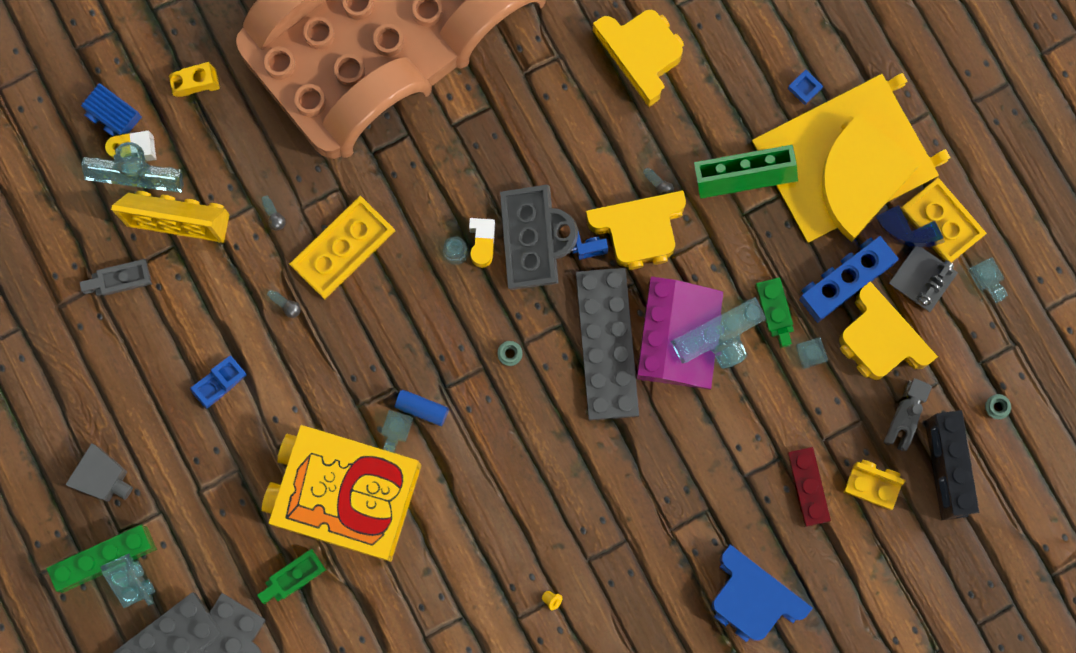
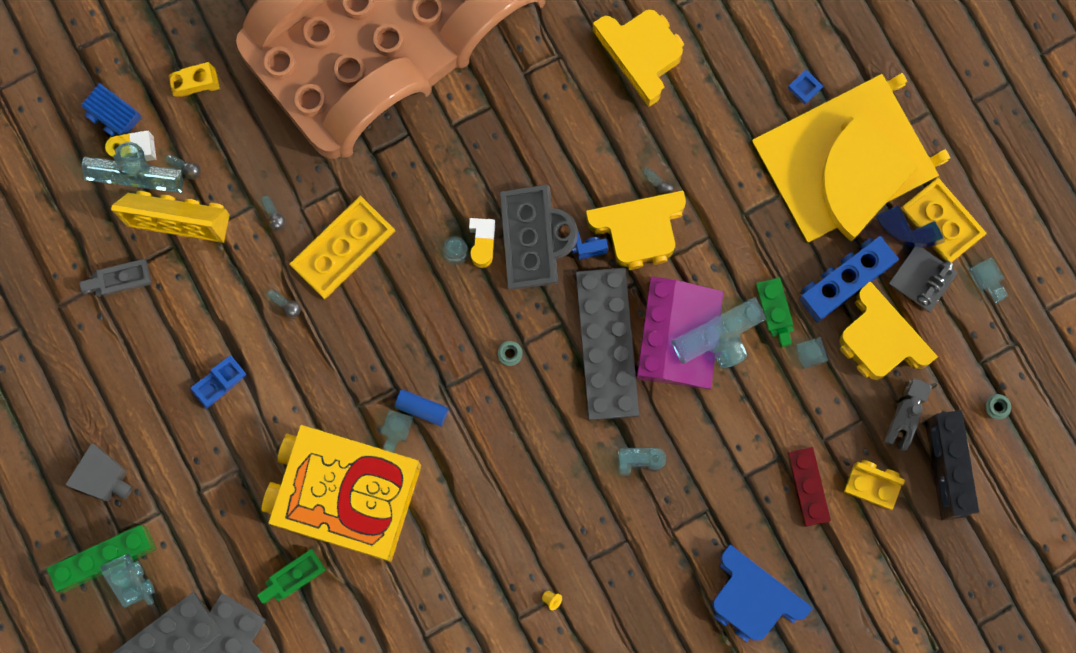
green brick [694,144,798,199] -> none
none -> piece [166,155,201,179]
none -> clear light blue leg [618,448,667,476]

